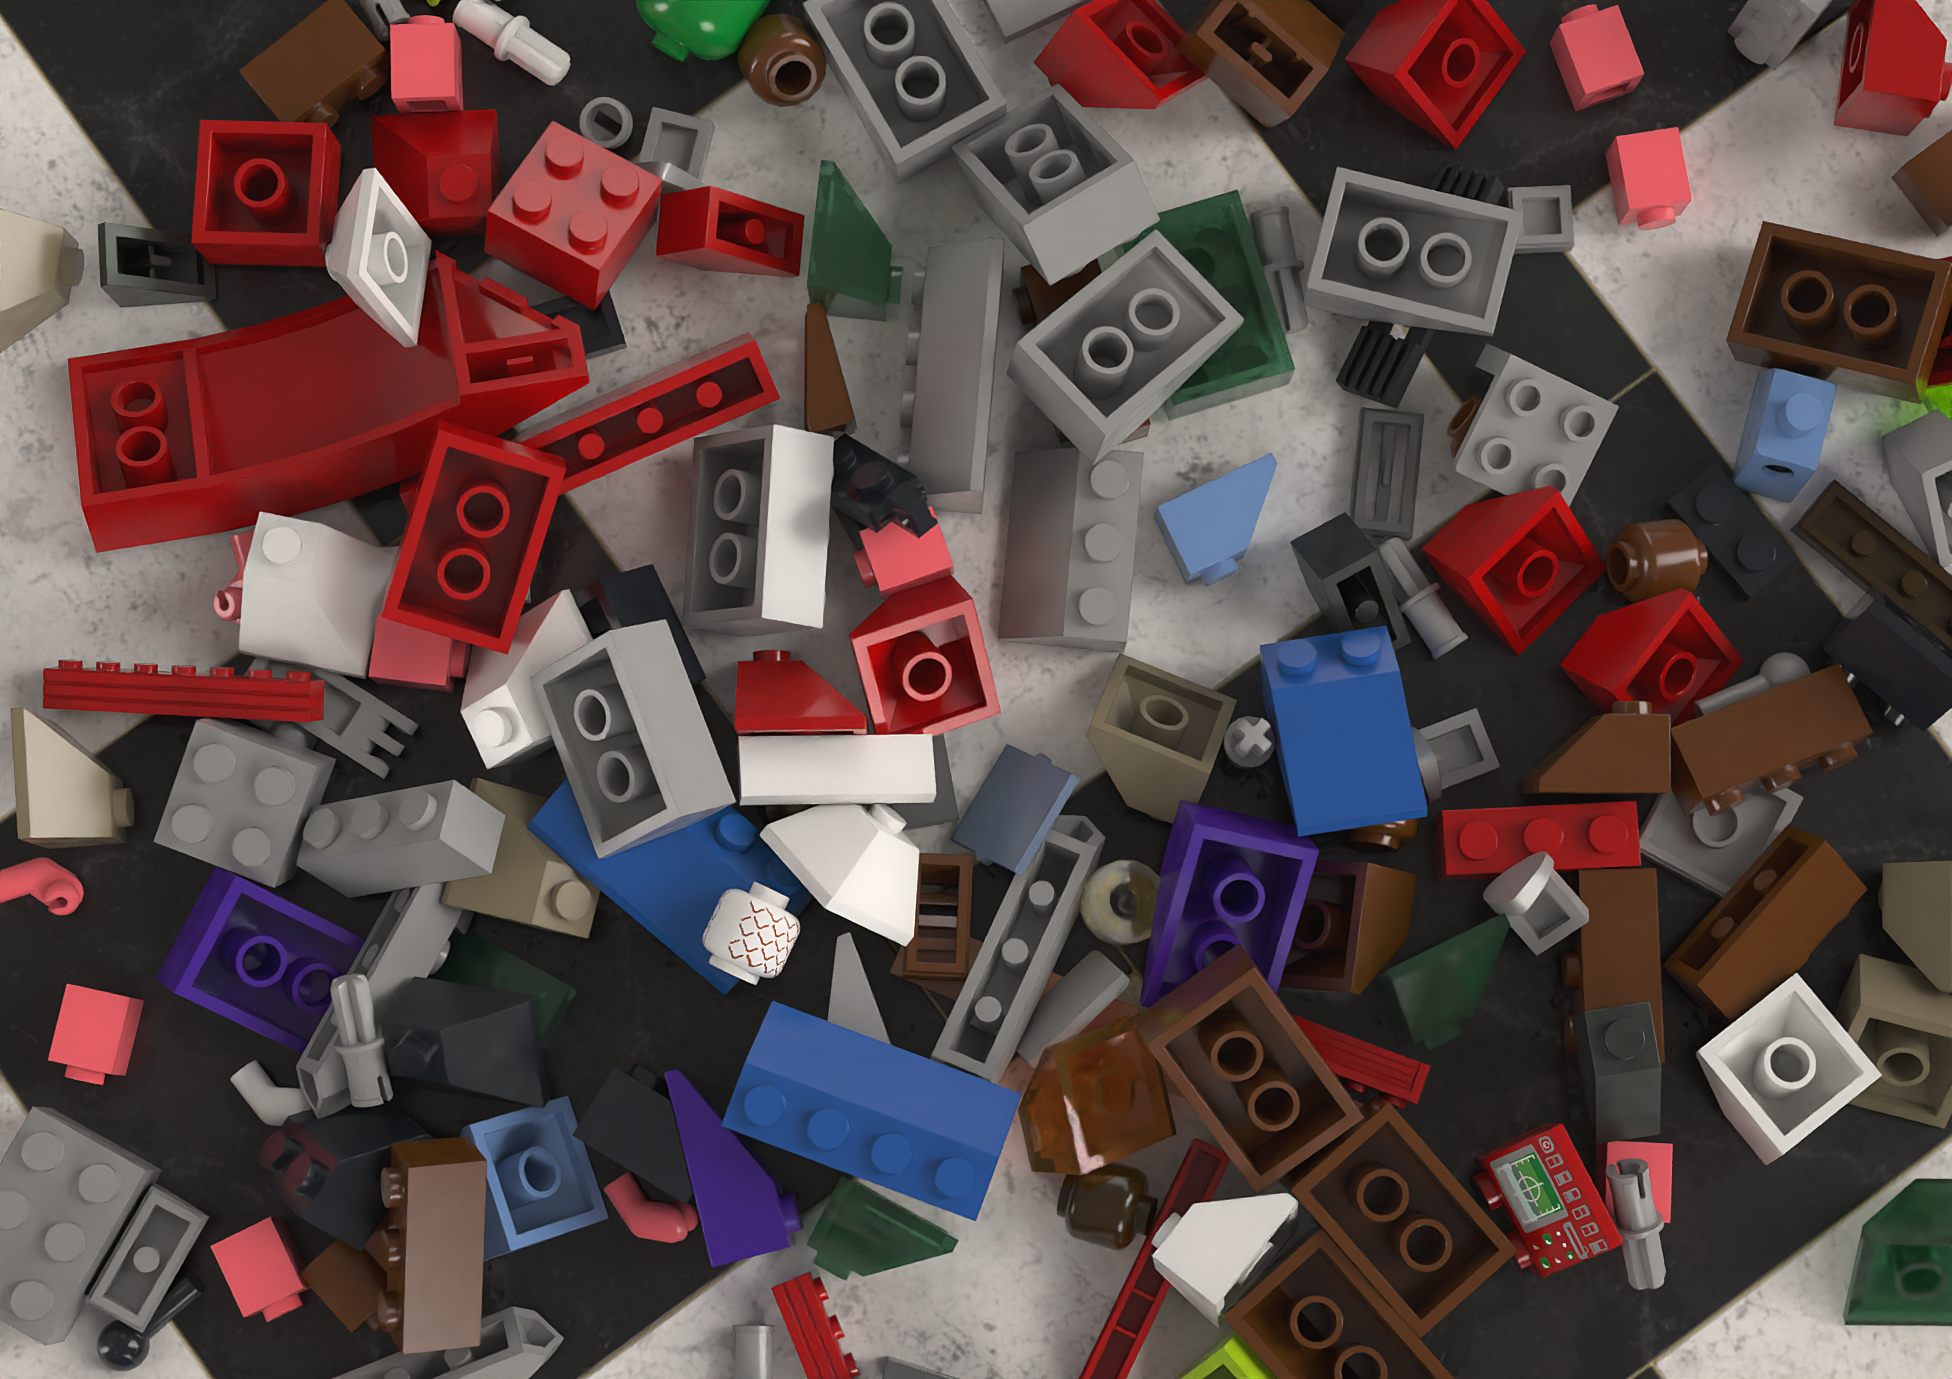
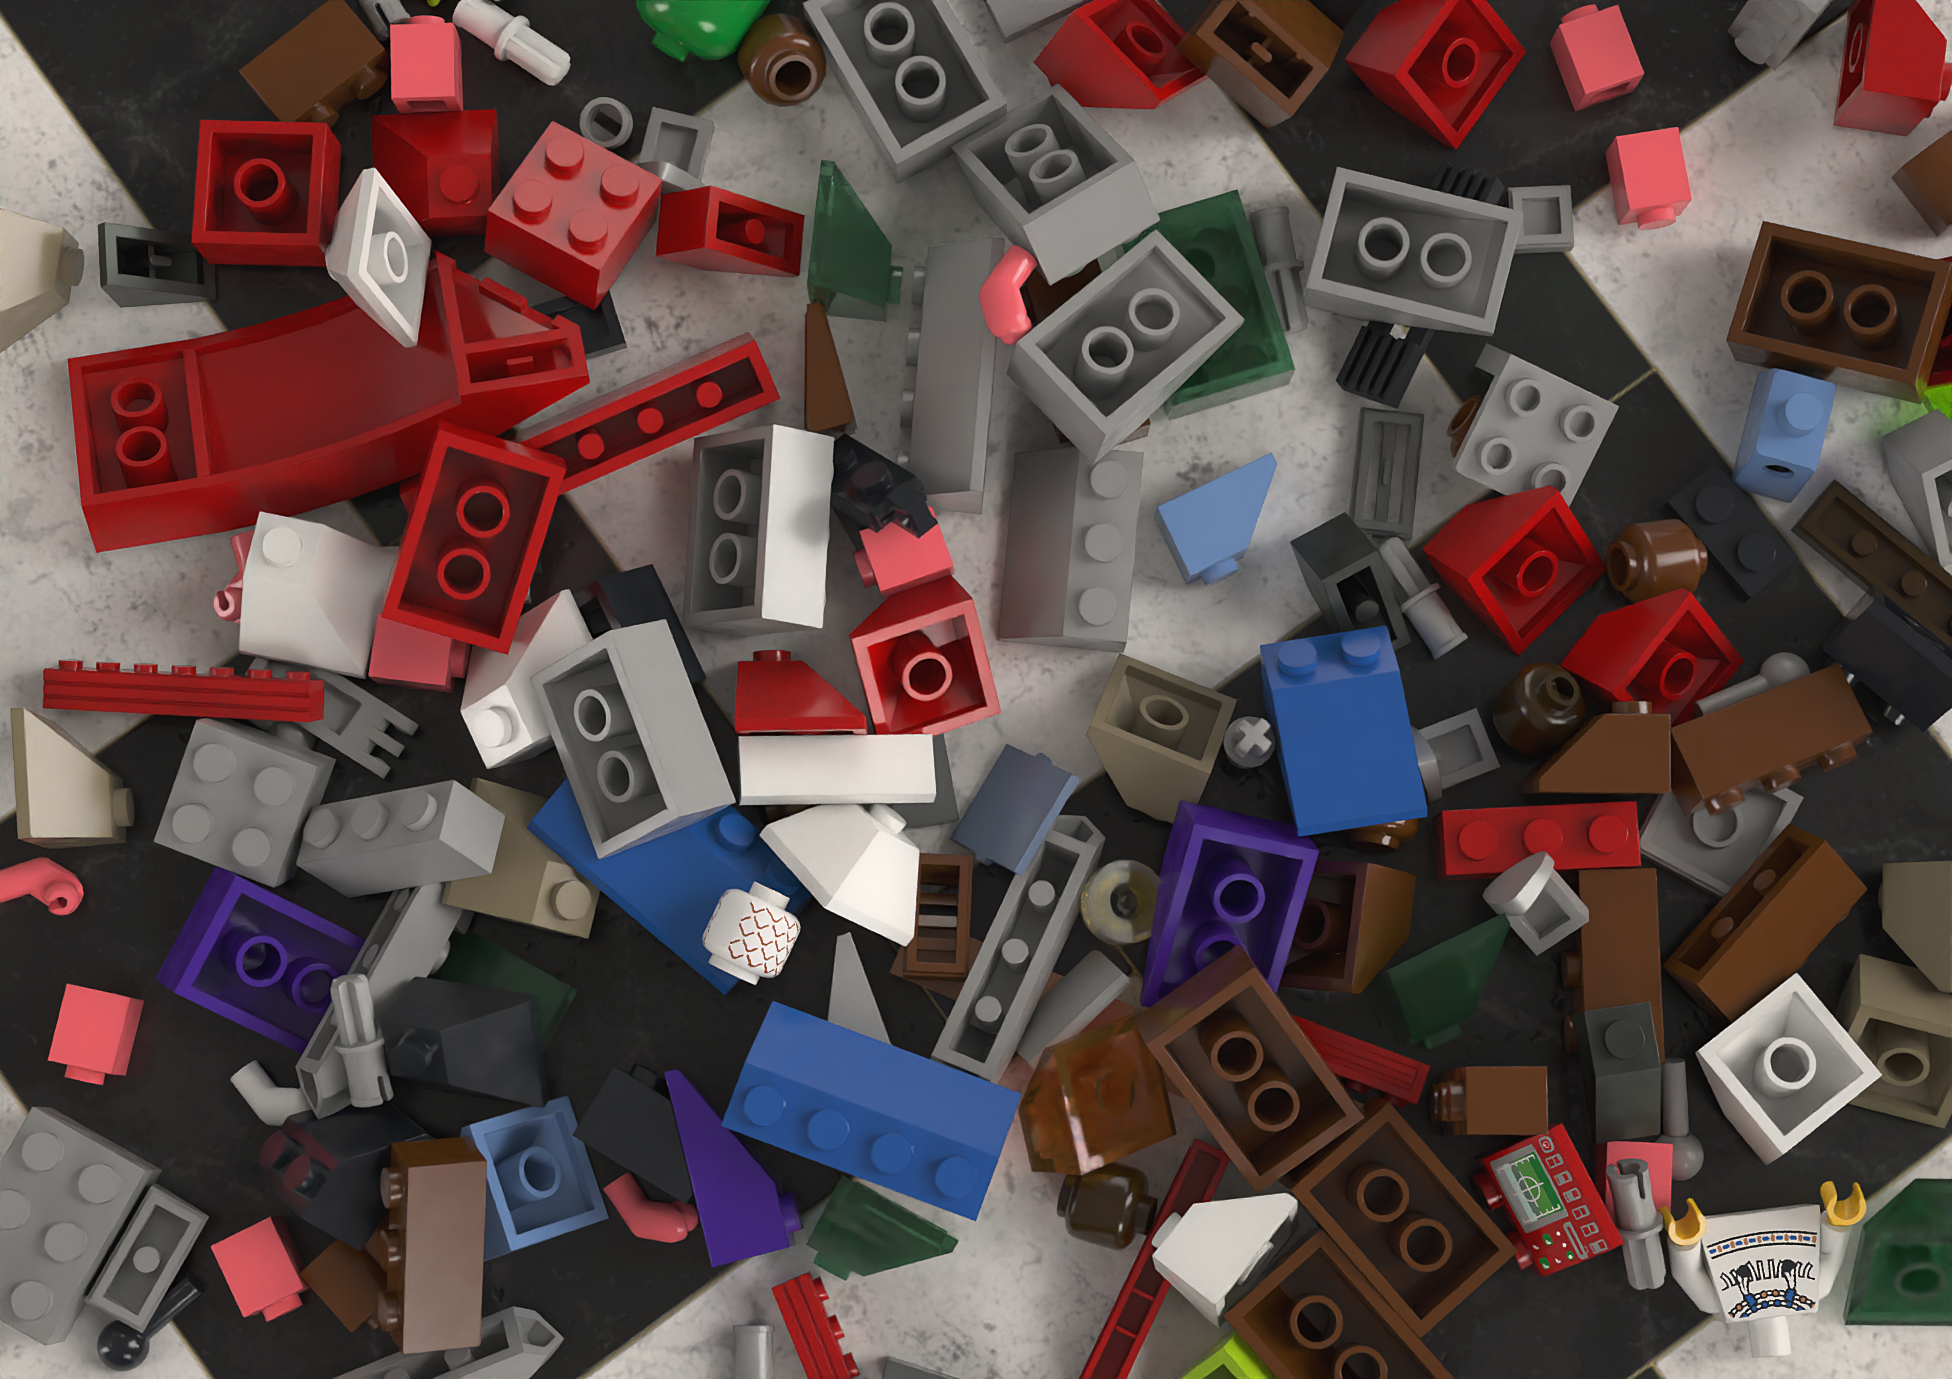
none -> coral arm [979,245,1037,345]
none -> reddish brown brick [1430,1066,1548,1136]
none -> dark brown head [1491,662,1588,757]
none -> light grey bar [1655,1058,1704,1181]
none -> white torso [1658,1181,1867,1358]

